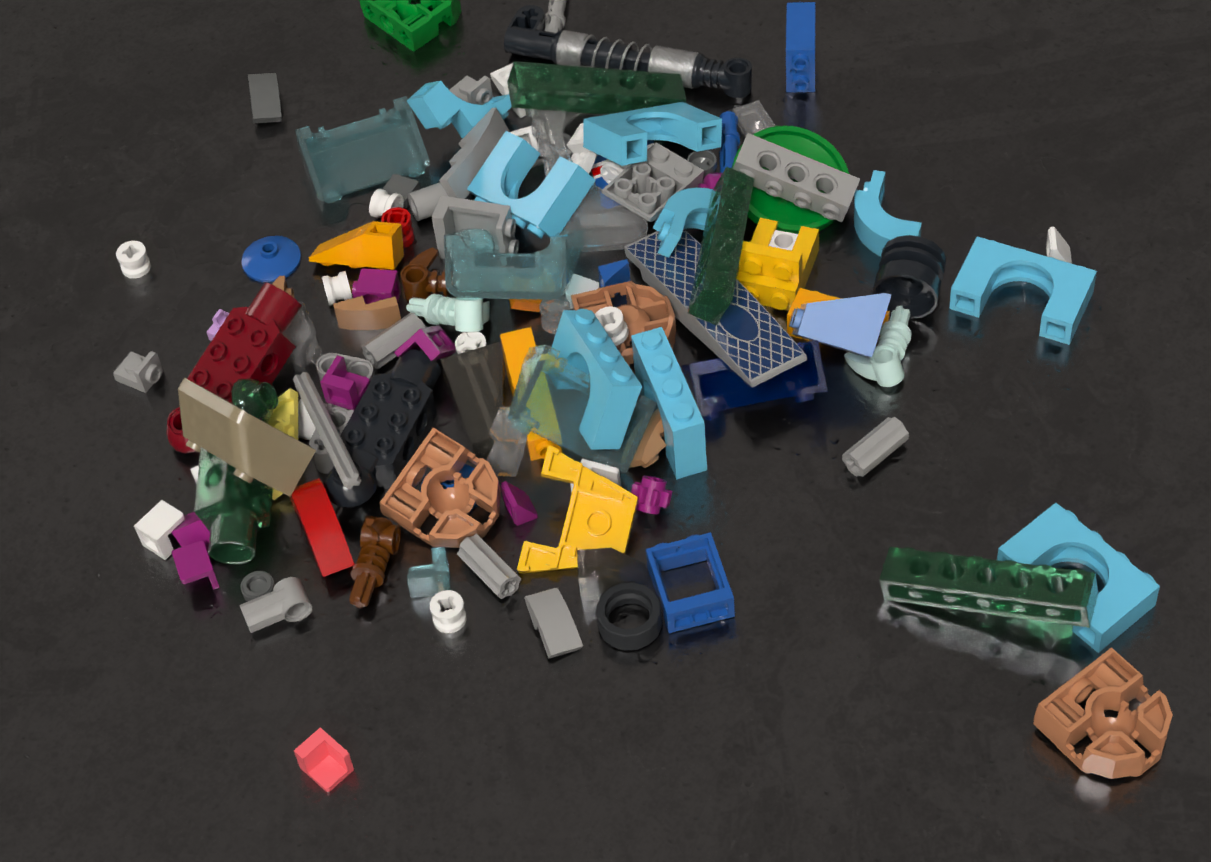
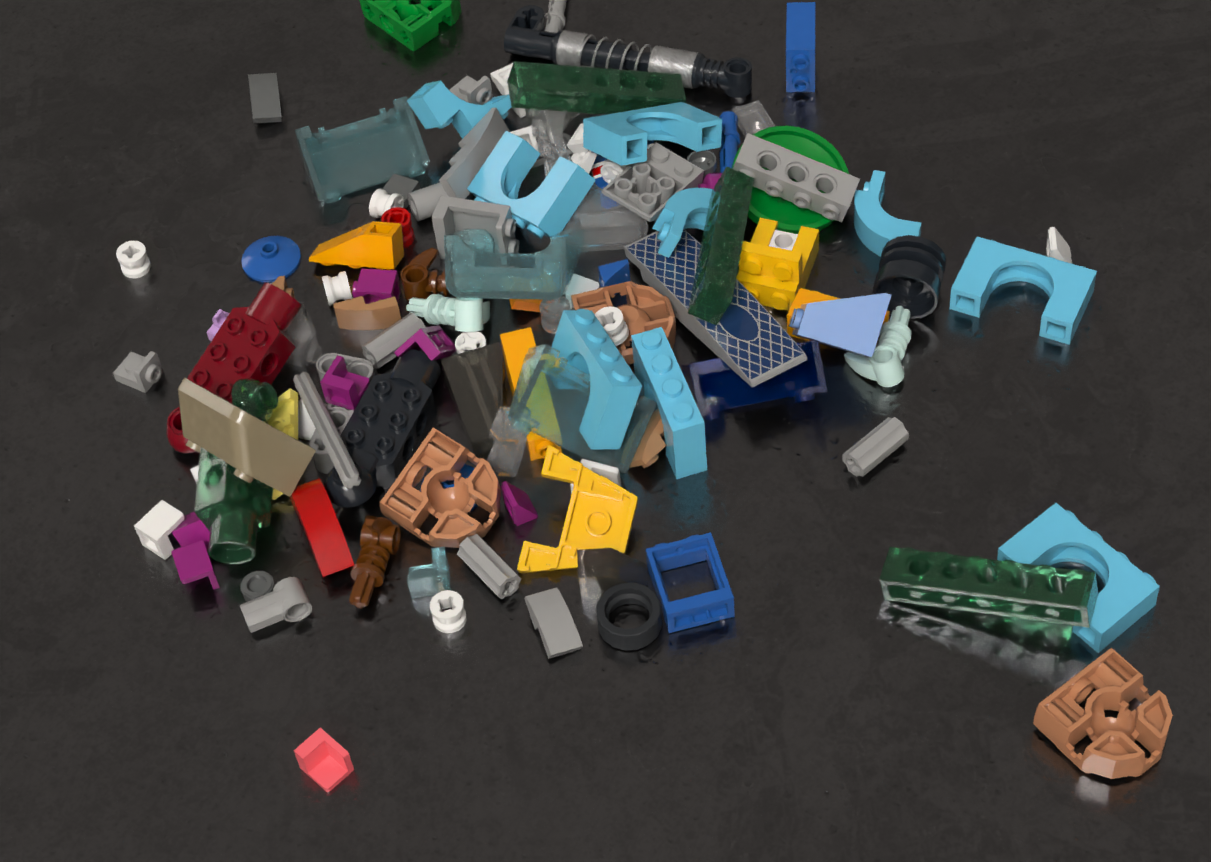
magenta gear [631,475,672,514] -> none

